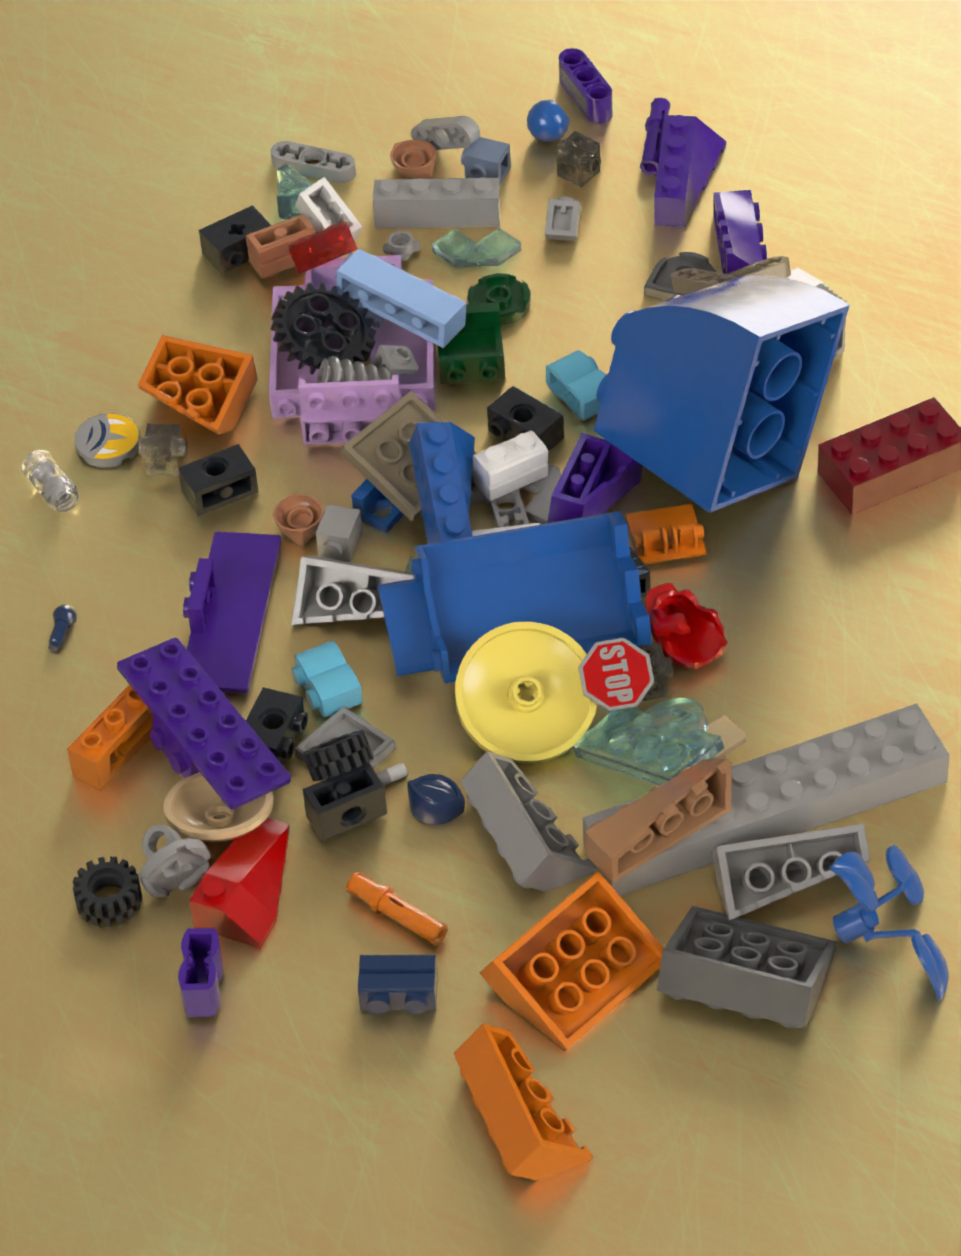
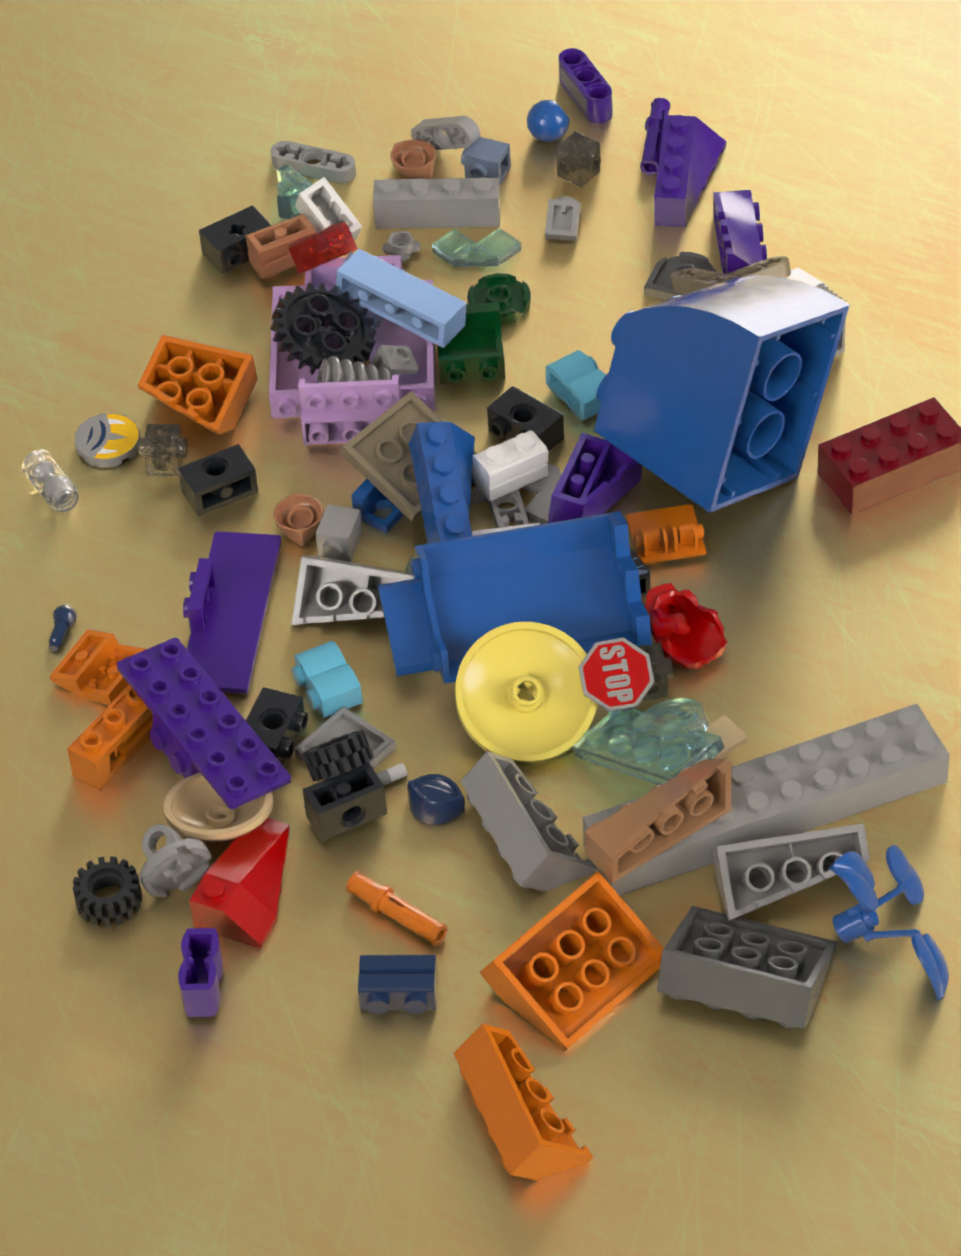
none -> orange slope [49,630,146,705]

